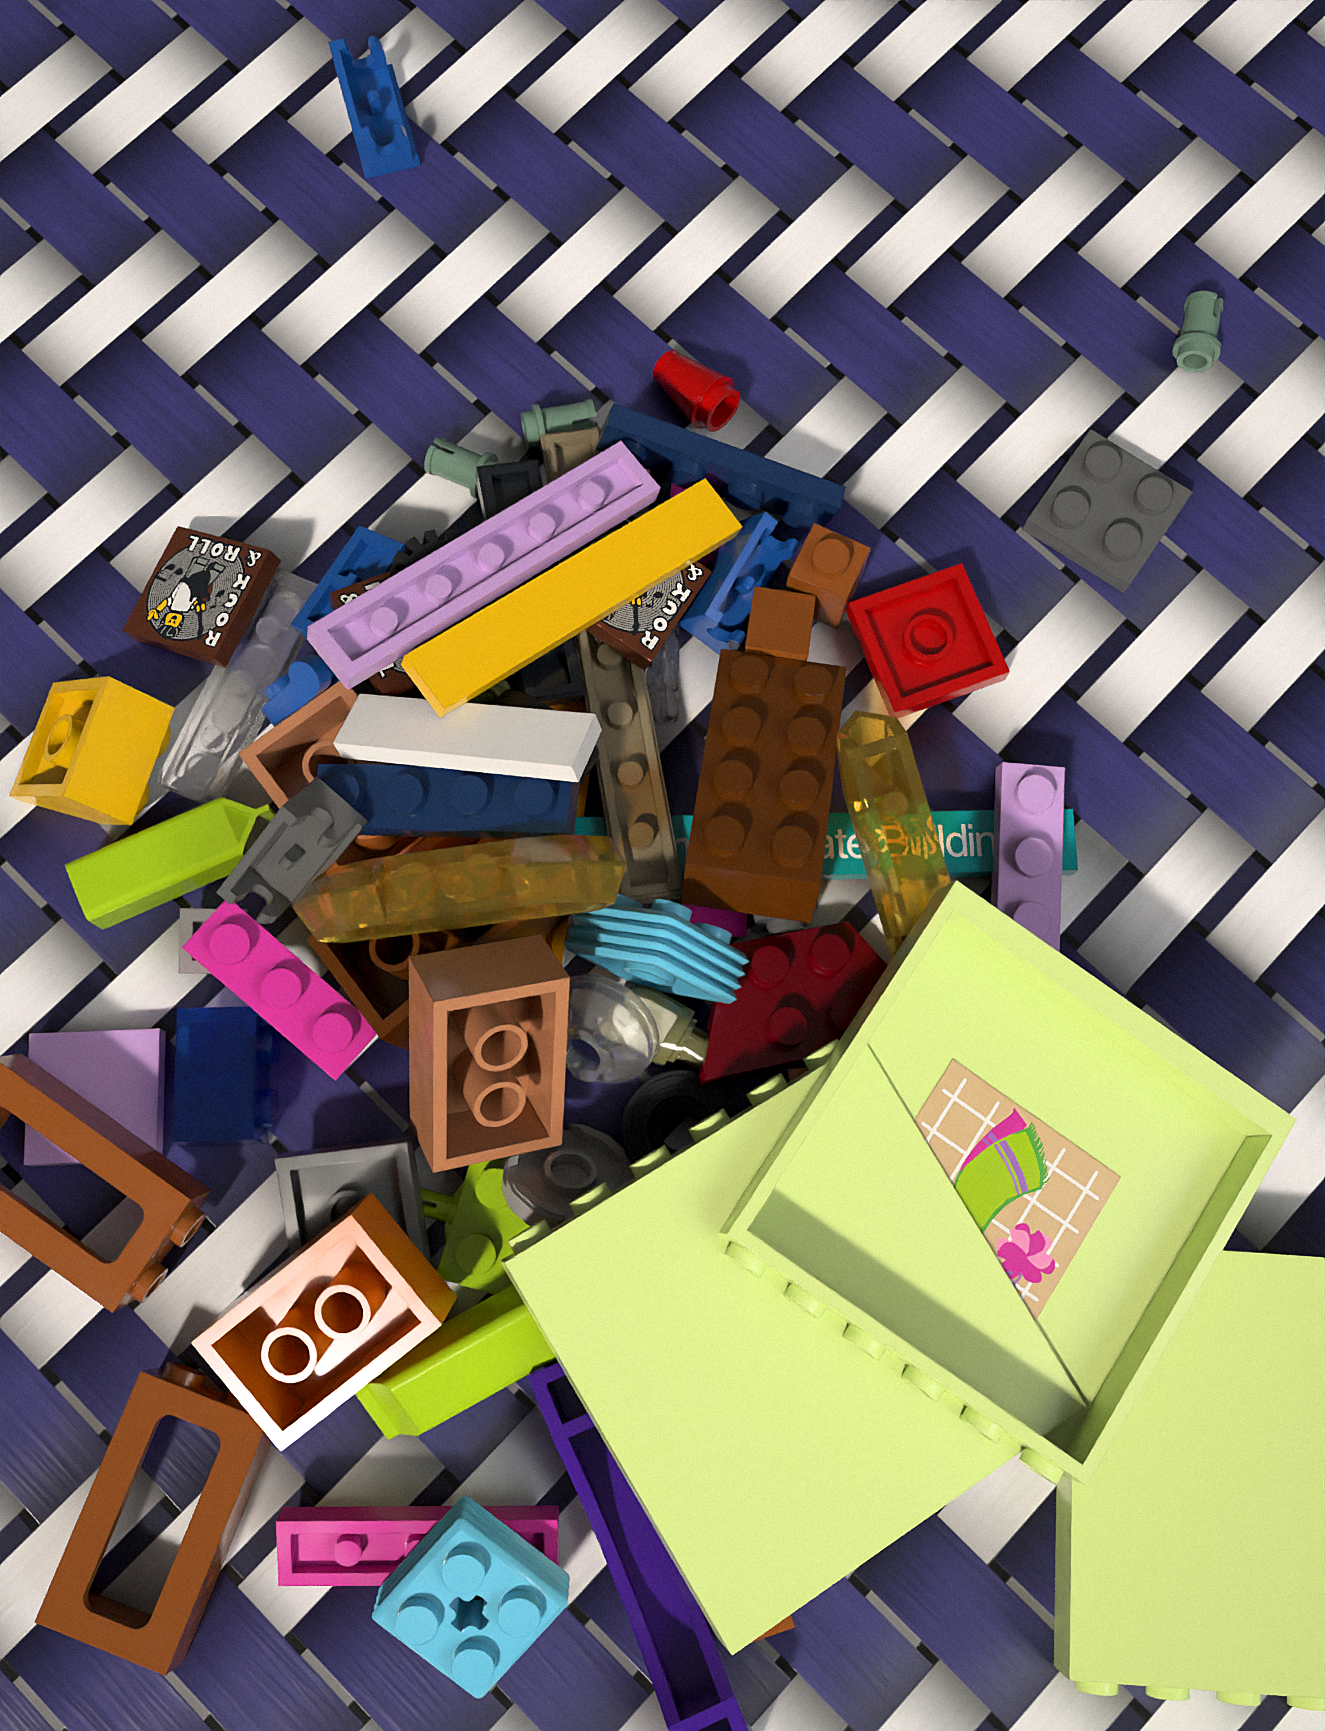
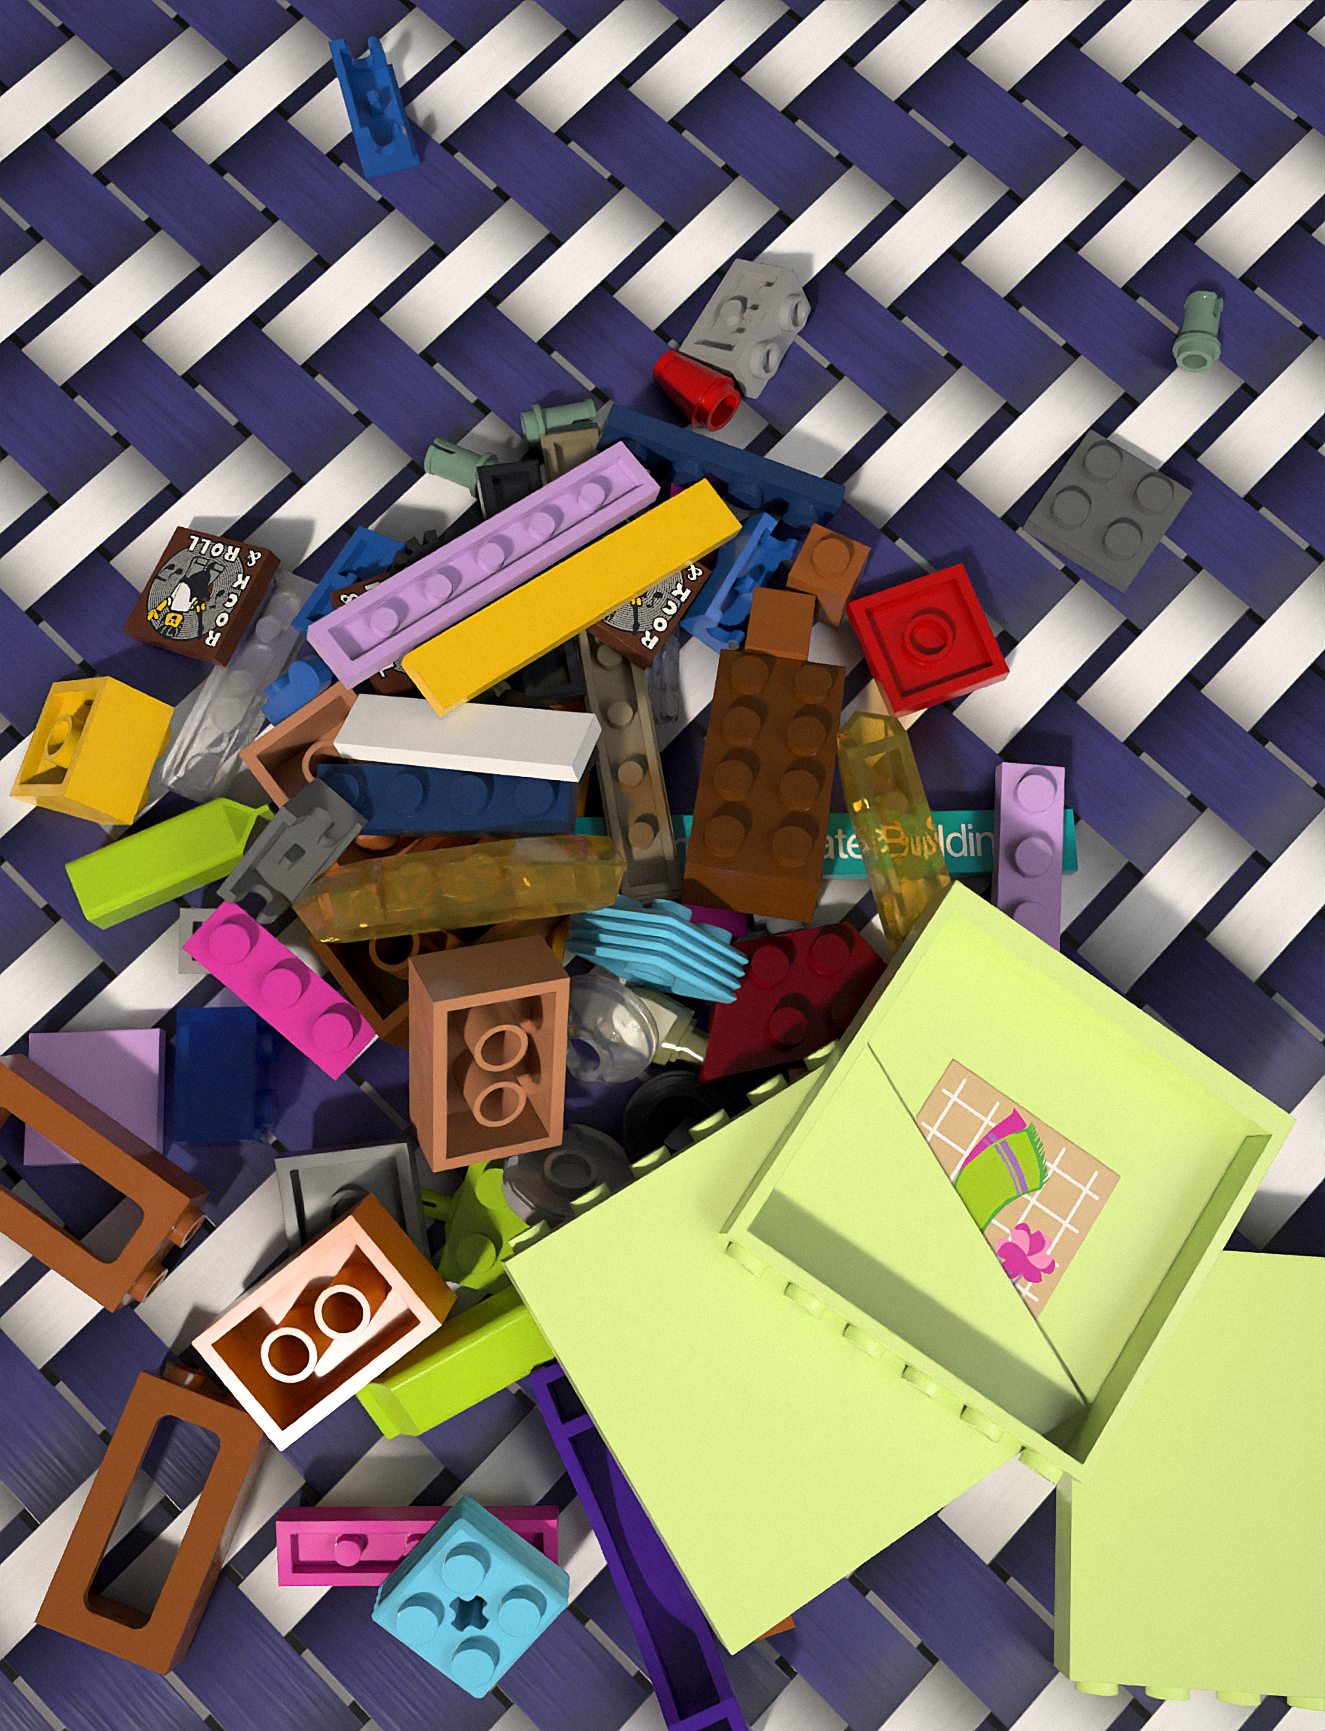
none -> light grey bracket [678,259,811,399]

